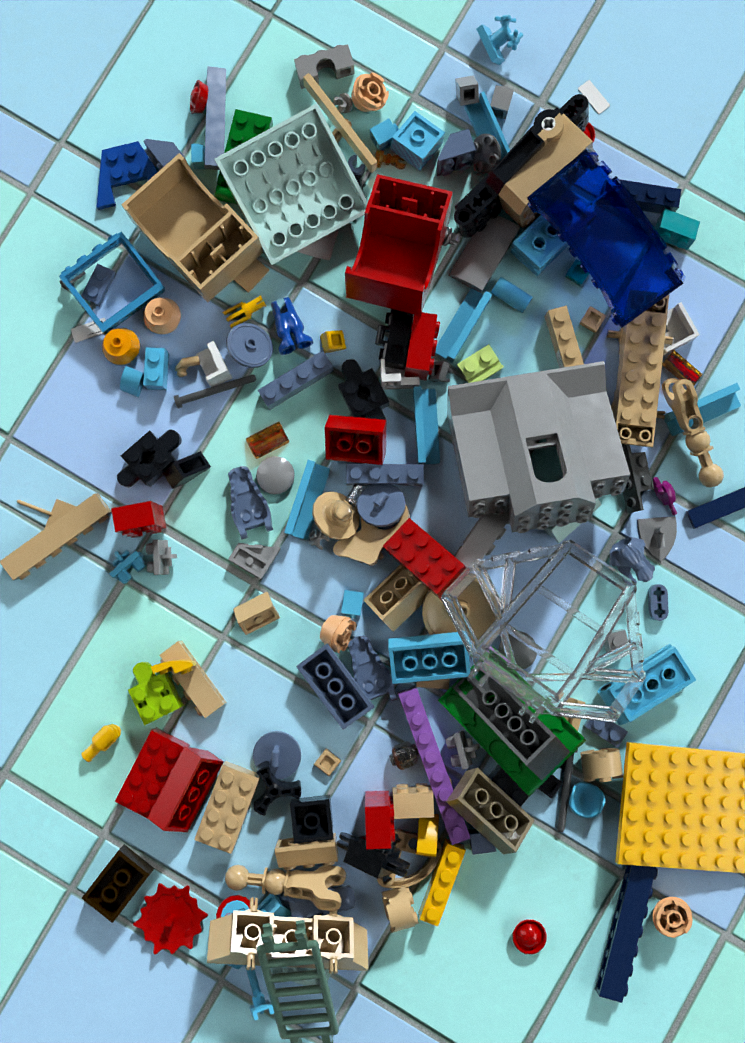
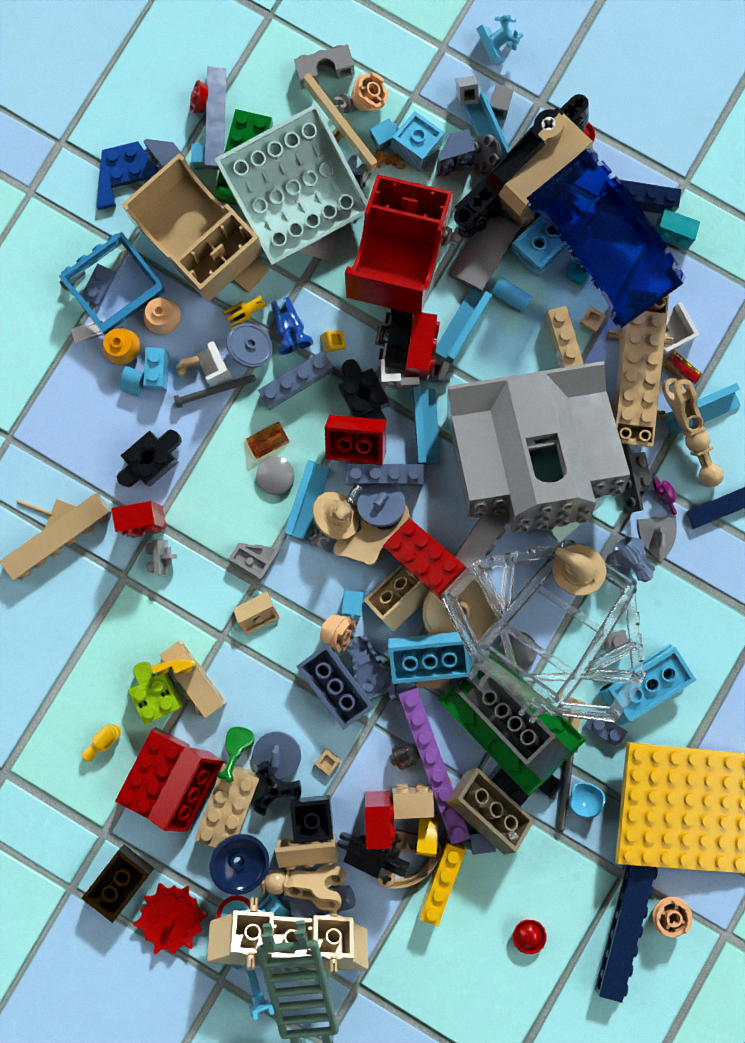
medium azure hips [109,550,147,584] -> none
black slope [163,451,211,489] -> none
sand blue animal [228,466,273,539] -> none
tan brick [381,886,419,933] -> none
light grey hips [446,730,480,770] -> none
yellowish green plate [457,344,504,383] -> none
white sticker [578,80,610,114] -> none
tan brick [581,748,623,782] -> none
sand blue beam [648,584,669,621] -> none
none -> dark blue dish [209,834,269,895]
none -> green piece [217,727,255,783]
none -> tan piece [552,544,607,596]

